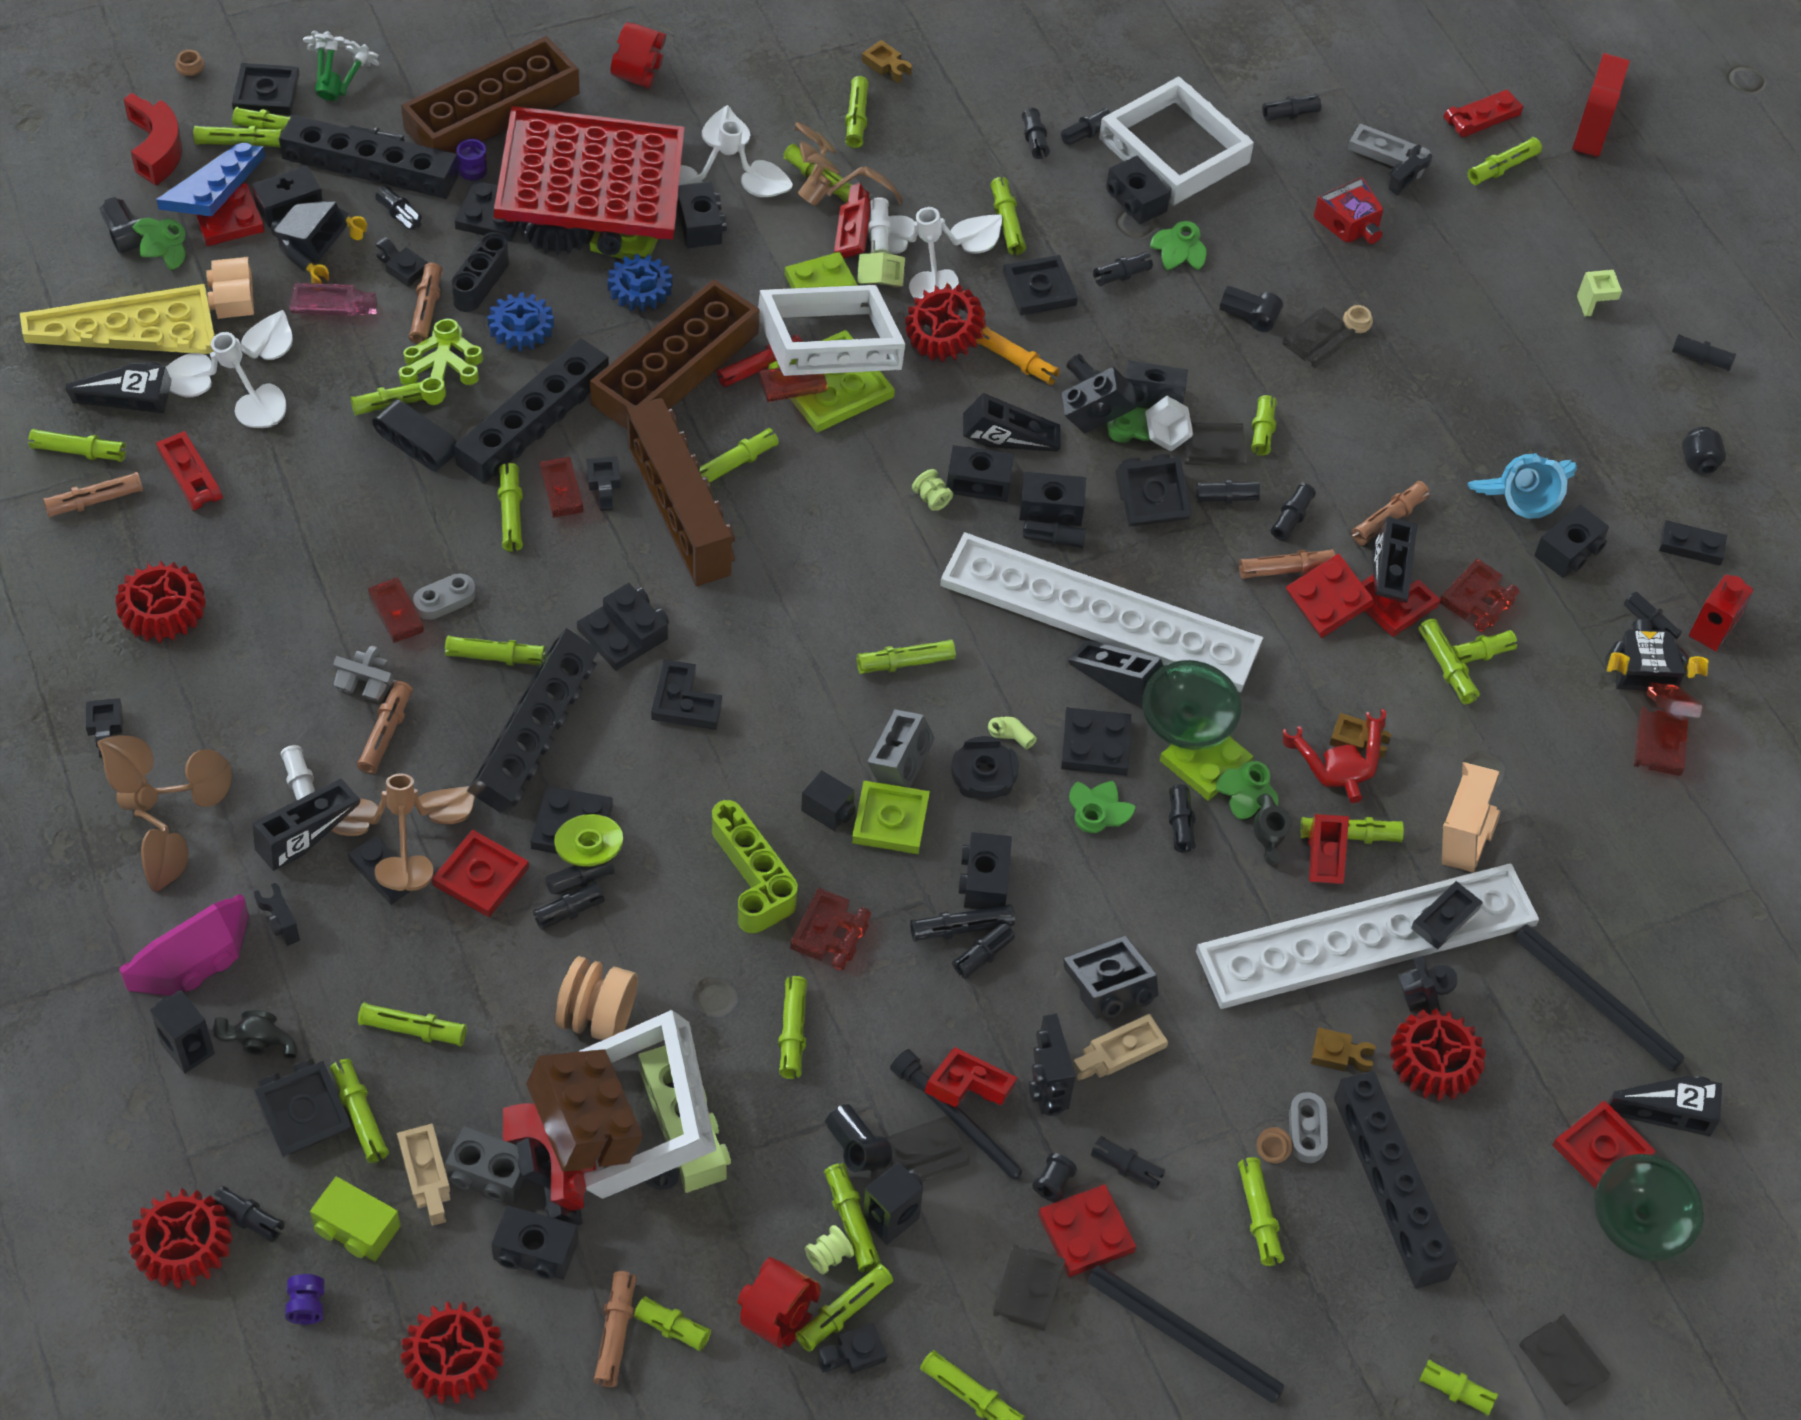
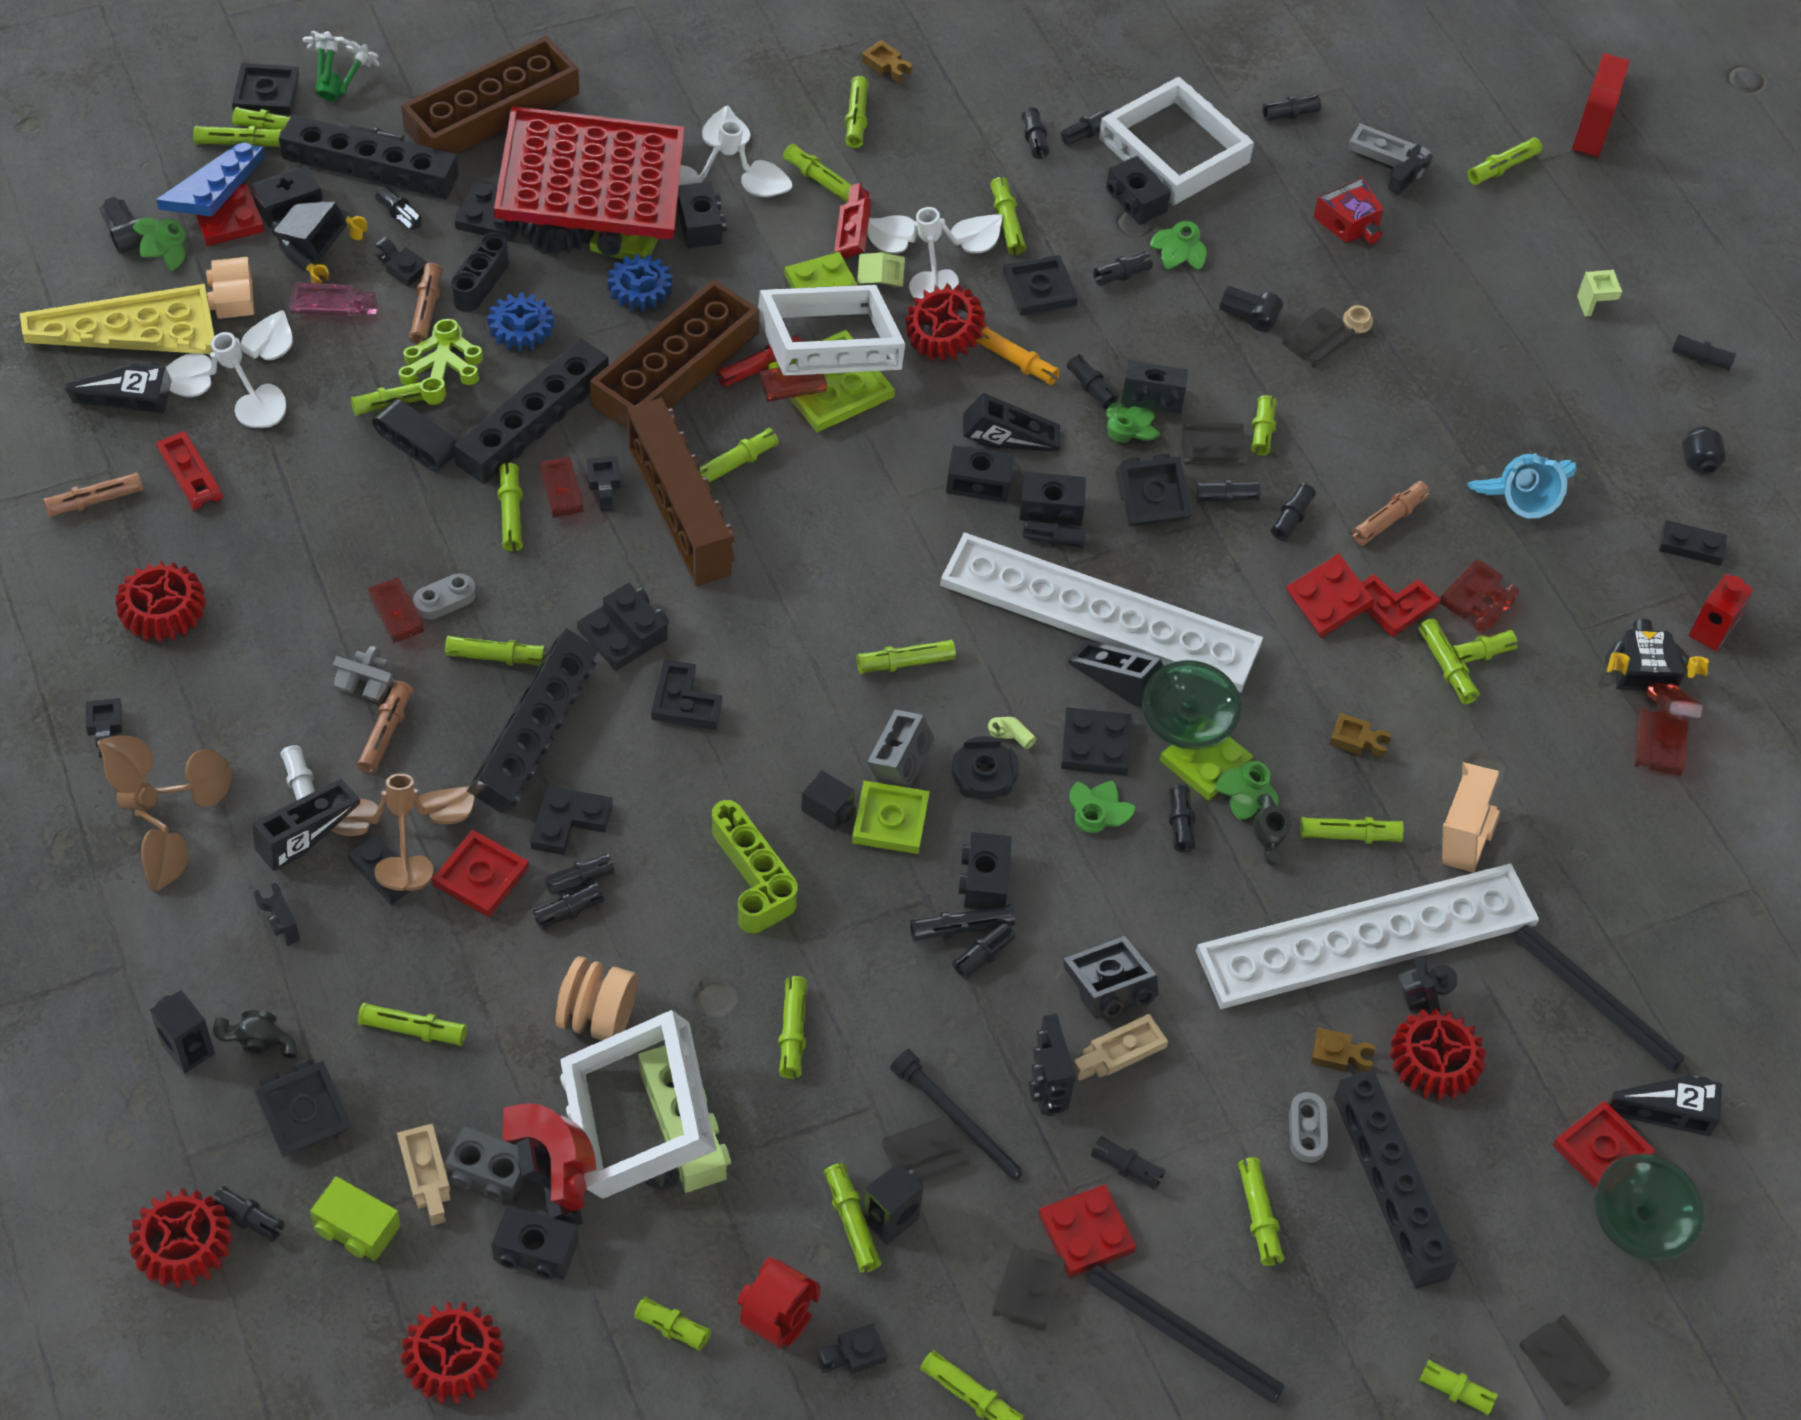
lime pin [28,428,126,462] -> none
dark pink wedge [119,894,249,996] -> none
red arch [123,93,182,186] -> none
medium nougat plate [175,50,205,76] -> none
dark purple wheel [285,1274,325,1325] -> none
lime pin [330,1058,389,1163] -> none
dark purple wheel [457,139,488,181] -> none
reddish brown piece [526,1049,643,1172] -> none
lime dish [554,814,623,867] -> none
nougat pin [593,1271,637,1387] -> none
red brick [610,22,666,89] -> none
clear red plate [790,888,871,970] -> none
medium nougat plant [794,122,903,207] -> none
lime pin [795,1264,893,1352] -> none
yellowish green bush [804,1225,854,1275] -> none
black piece [825,1104,892,1172] -> none
white pin [868,197,892,254] -> none
yellowish green bush [912,469,953,511] -> none
red plate [924,1047,1018,1108] -> none
black bush [1032,1153,1077,1202] -> none
black brick [1062,367,1136,434] -> none
white panel [1145,396,1193,451] -> none
nougat pin [1239,549,1335,579] -> none
medium nougat plate [1256,1127,1293,1164] -> none
red piece [1283,709,1386,803] -> none
red slope [1307,814,1349,884] -> none
black slope [1372,516,1418,603] -> none
black plate [1411,881,1483,950] -> none
red plate [1443,89,1524,138] -> none
black brick [1534,504,1610,578] -> none
black axle [1624,592,1682,640] -> none

